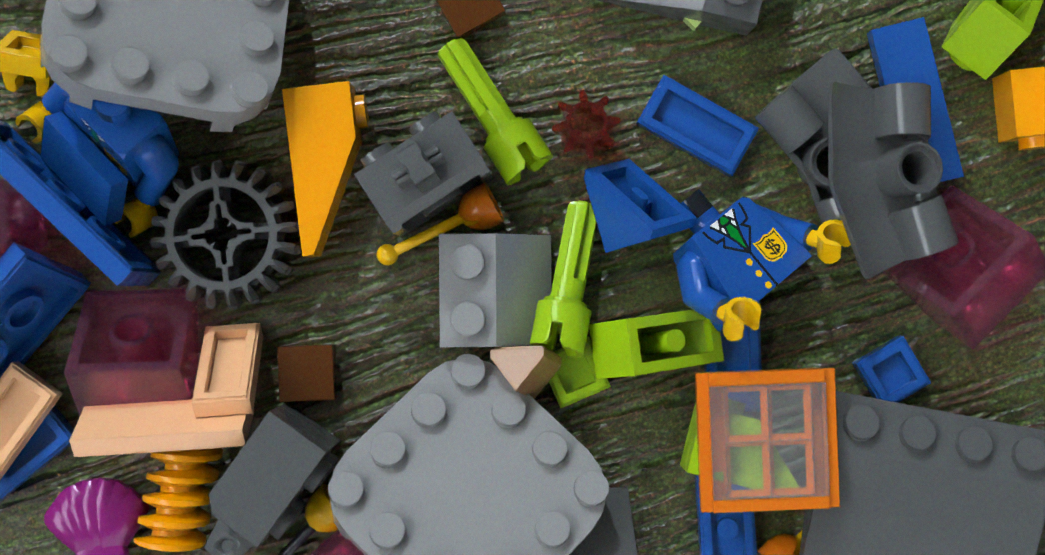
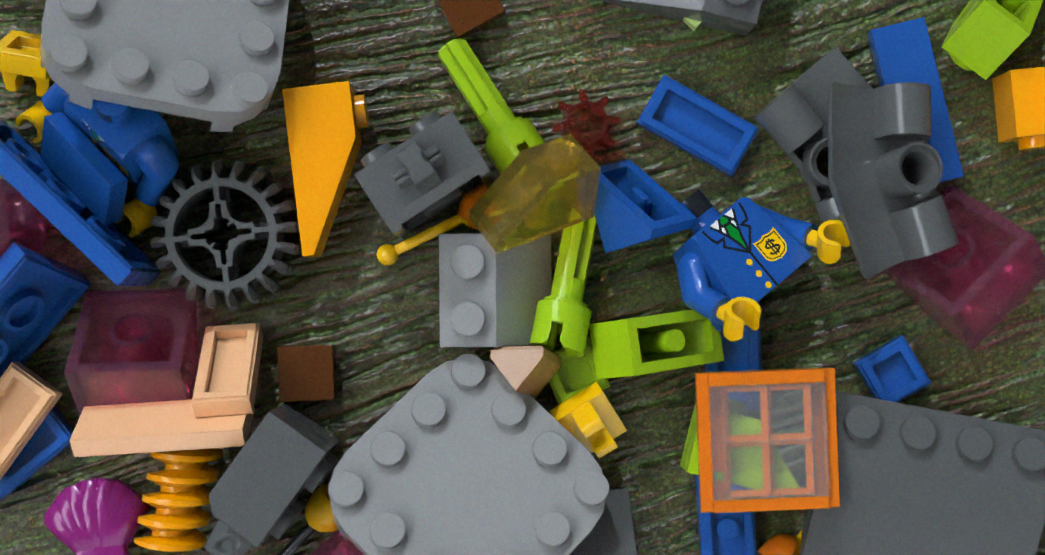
none -> clear yellow slope [469,134,601,254]
none -> yellow tile [550,381,627,459]

